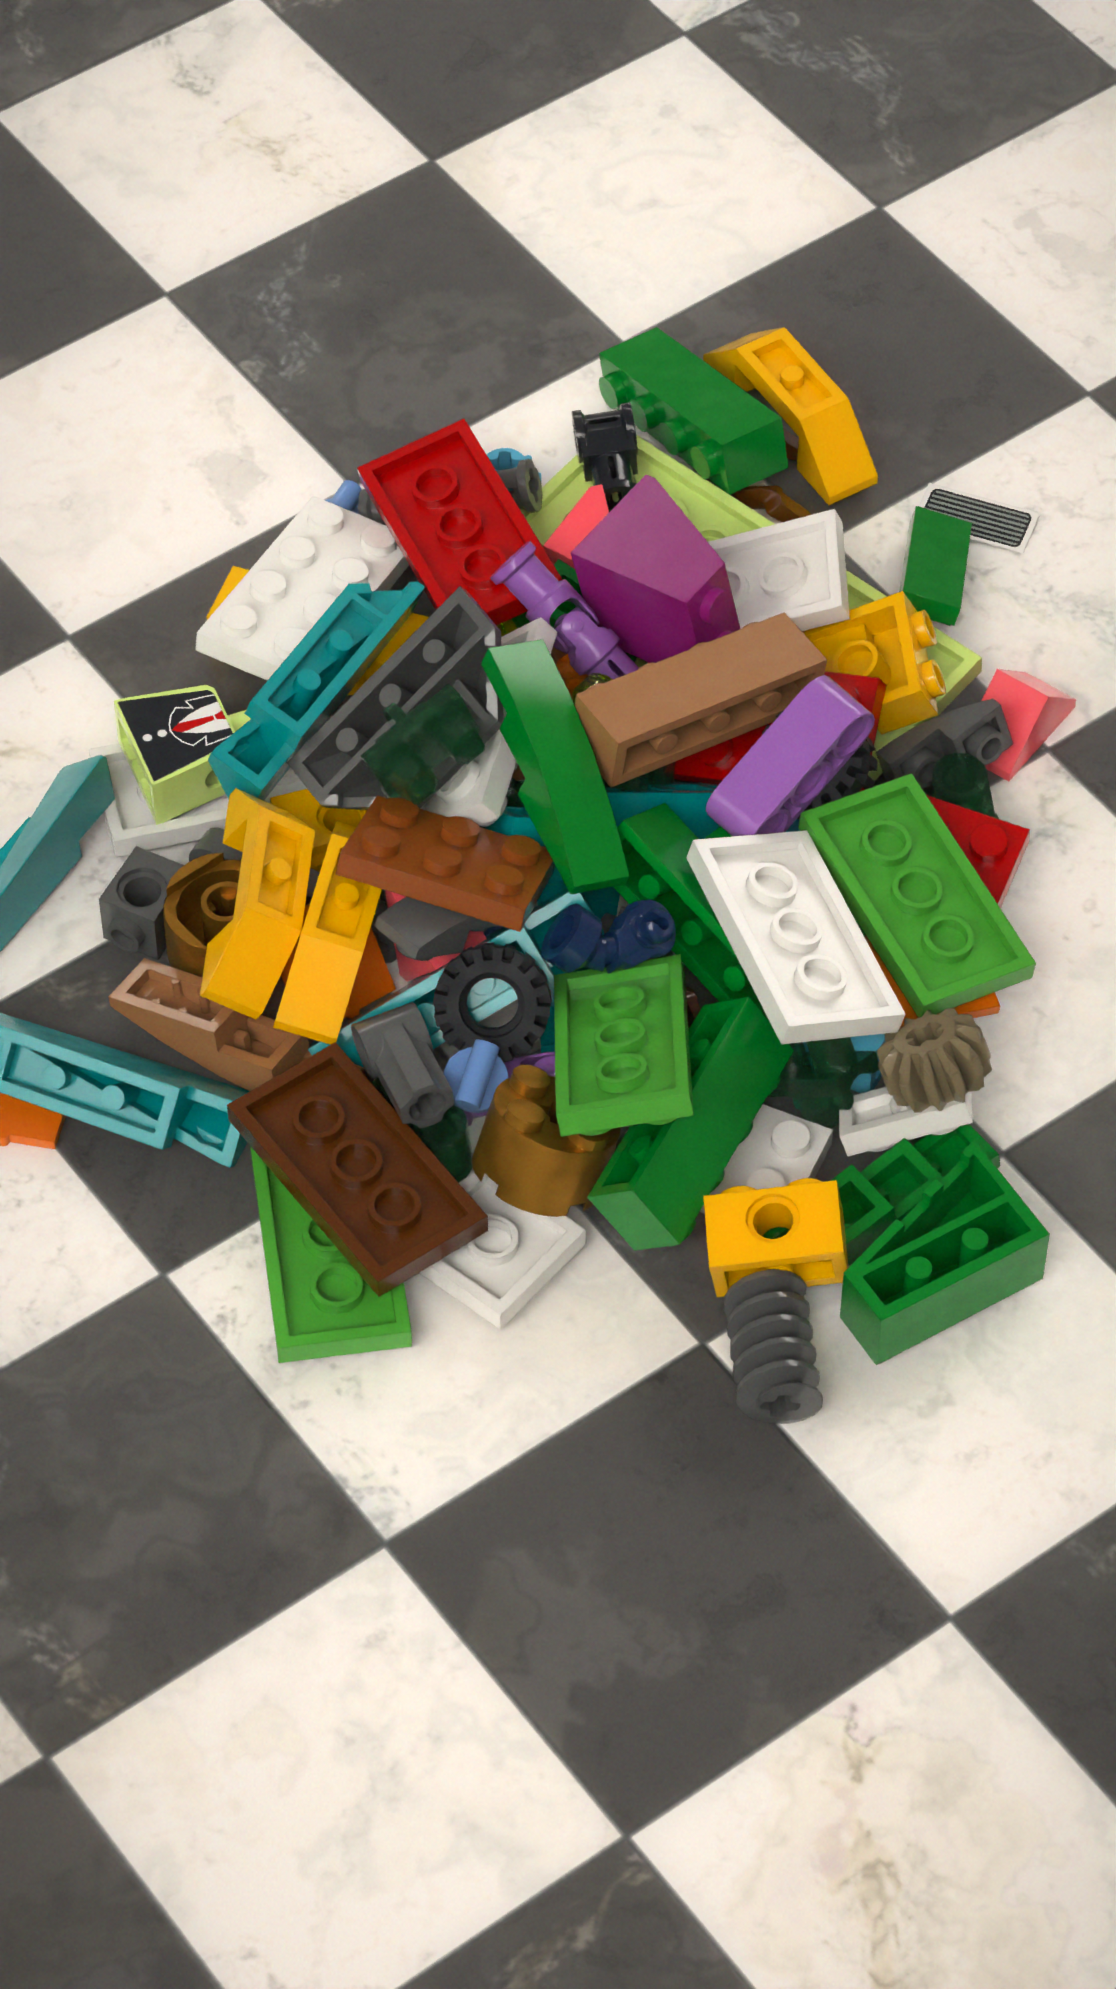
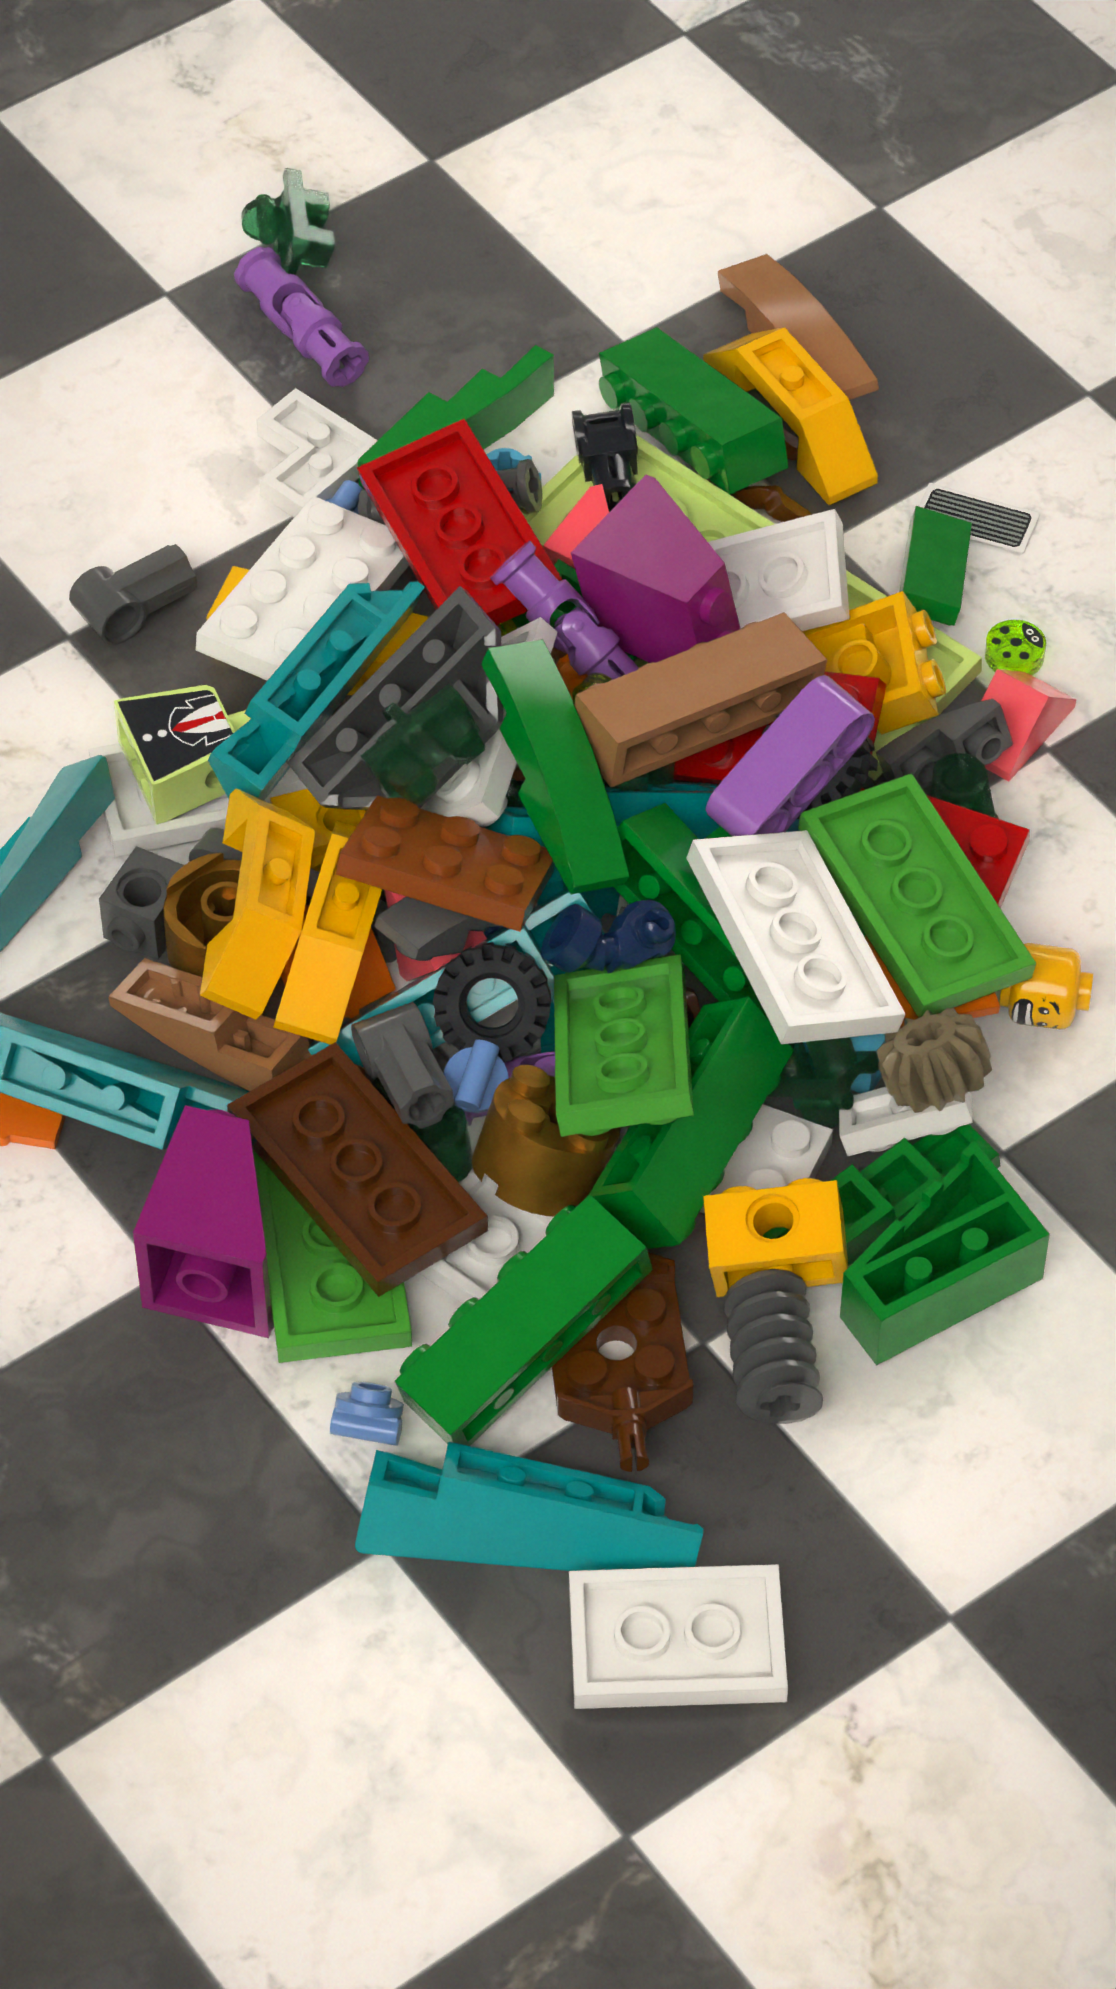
none -> dark grey piece [69,544,197,645]
none -> magenta slope [133,1105,273,1338]
none -> medium lavender piece [234,247,369,387]
none -> clear green hips [241,167,335,275]
none -> white plate [256,388,378,517]
none -> medium blue plate [330,1382,404,1446]
none -> teal wedge [355,1442,704,1571]
none -> green slope [357,345,554,489]
none -> green brick [395,1194,653,1446]
none -> reddish brown plate [551,1252,694,1472]
none -> white plate [569,1564,788,1709]
none -> medium nougat slope [717,254,879,400]
none -> clear neon green tile [985,620,1046,675]
none -> yellow head [999,943,1093,1030]

